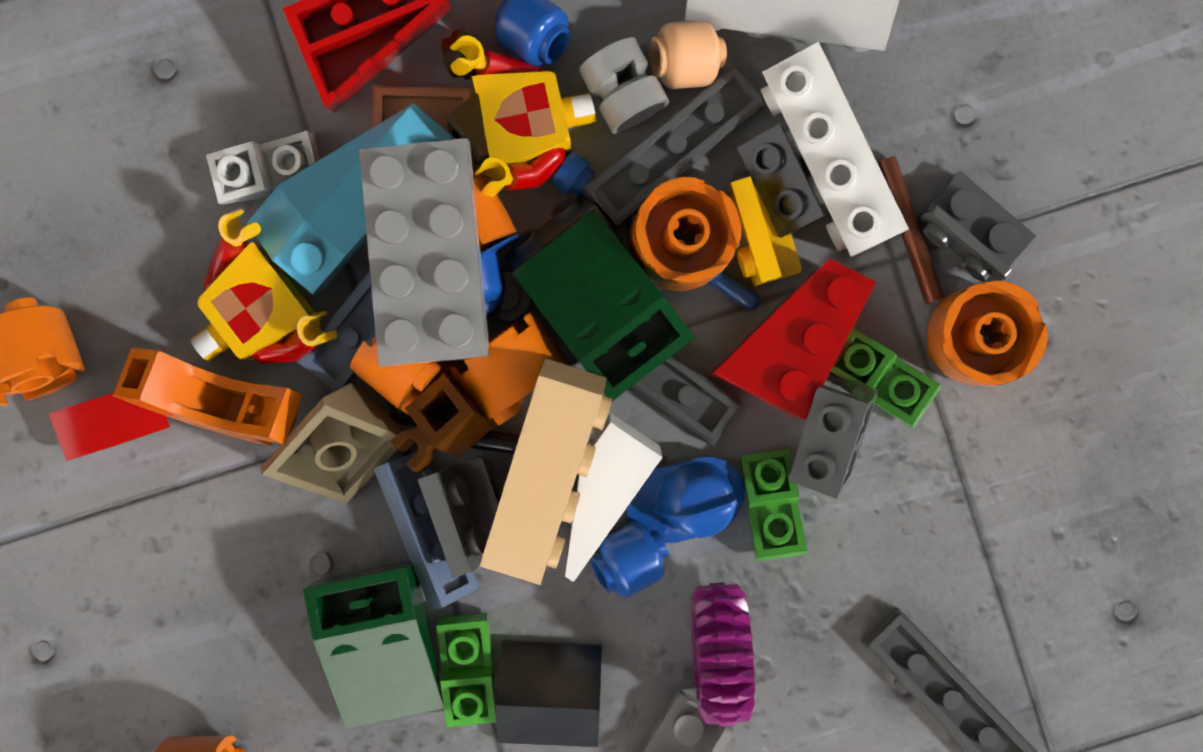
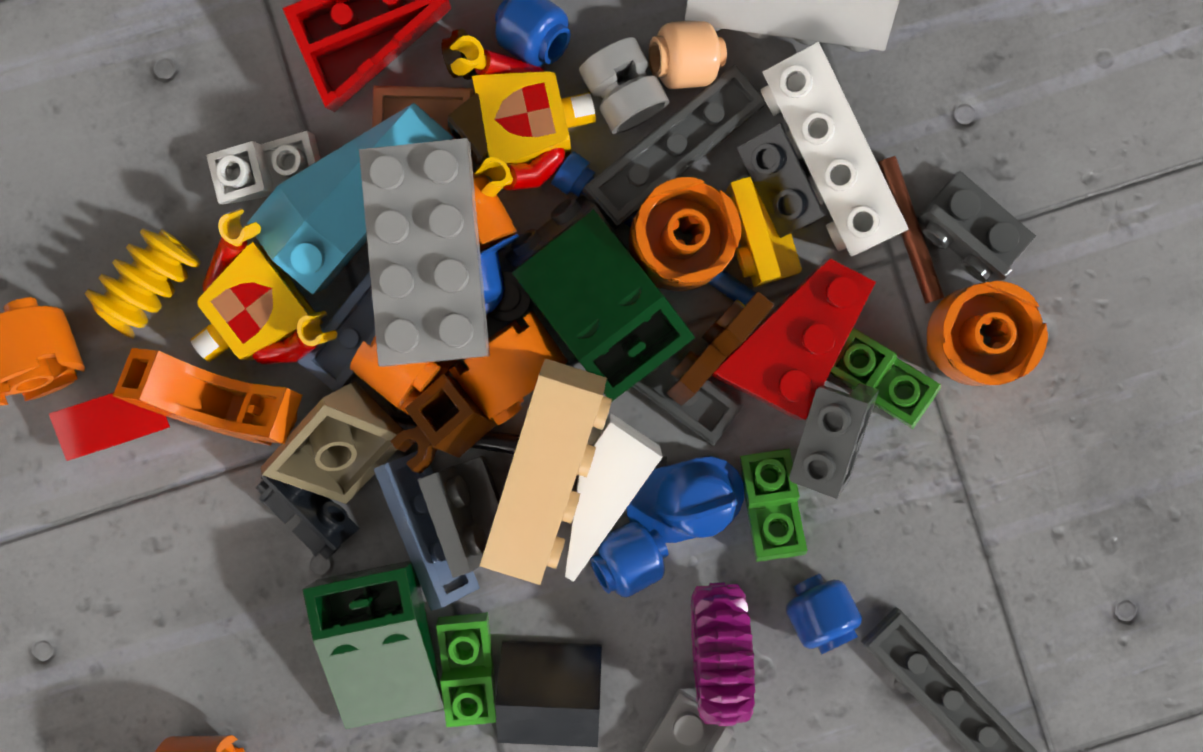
none -> yellow piece [84,228,201,339]
none -> black hinge [256,476,360,560]
none -> reddish brown plate [666,291,774,406]
none -> blue head [786,574,862,655]

